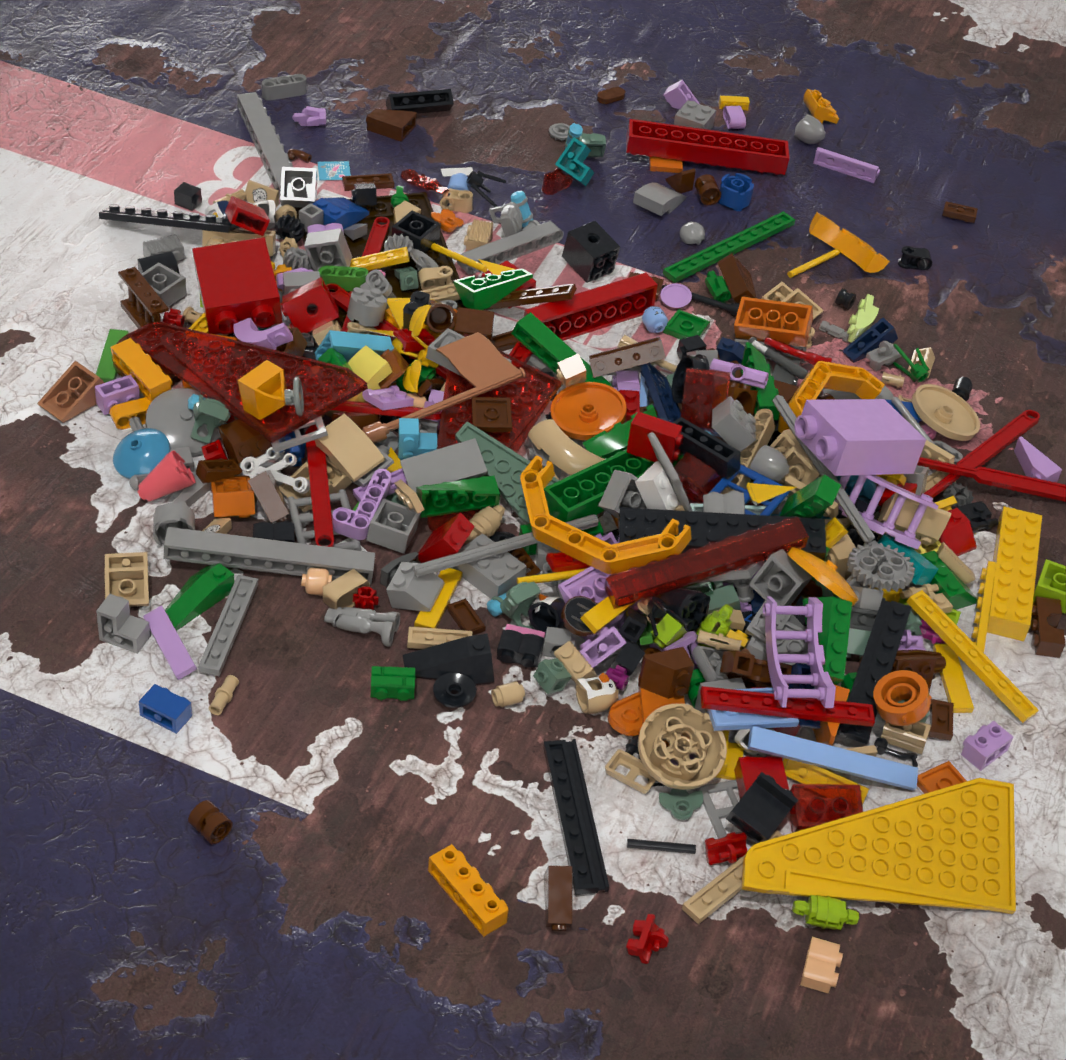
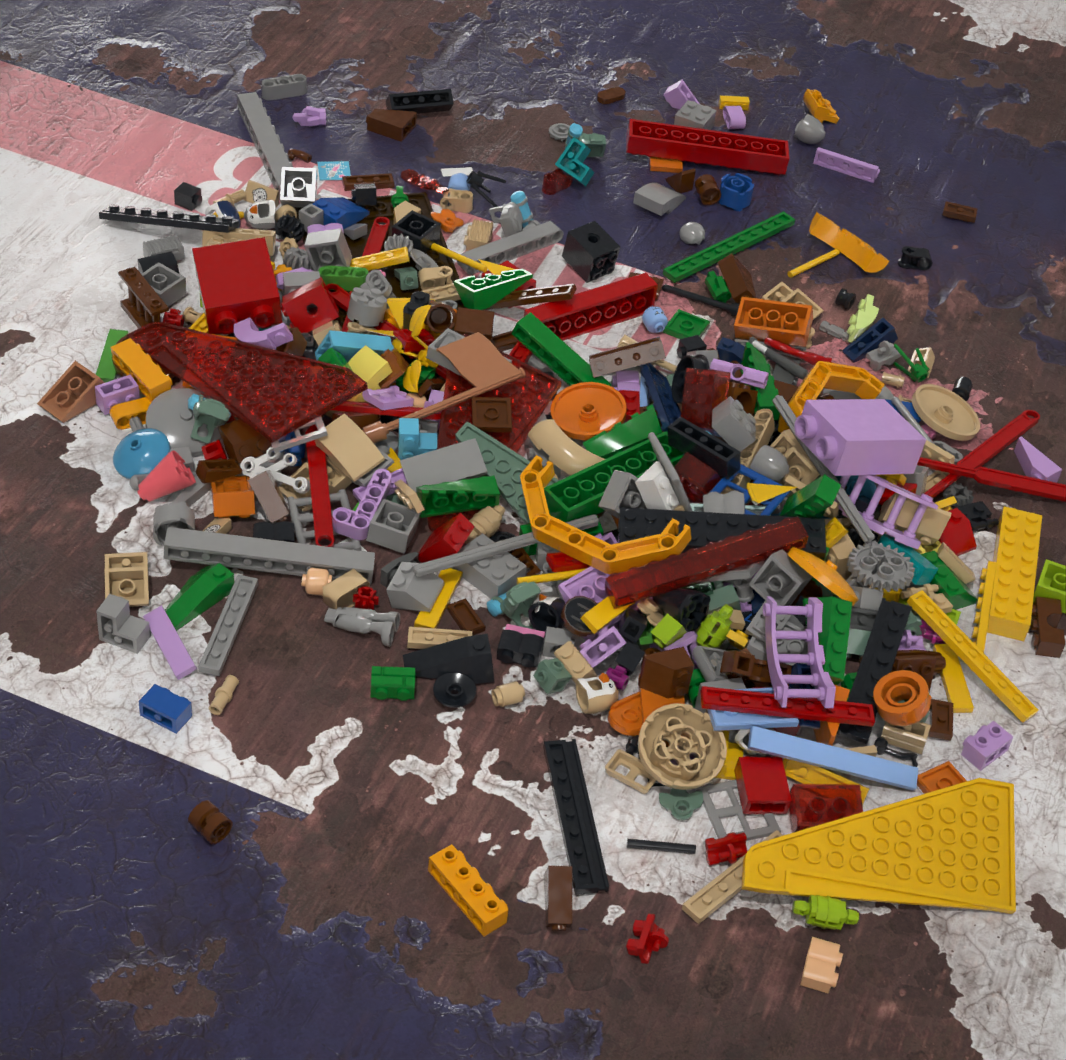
red brick [225,196,270,236] -> none
light orange piece [238,360,304,420] -> none
brick [556,354,586,388] -> none
red brick [626,411,684,464] -> none
black plant [647,597,688,636] -> none
lavender piece [660,283,692,308] -> none
tan pin [697,630,742,651] -> none
black panel [726,772,798,843] -> none

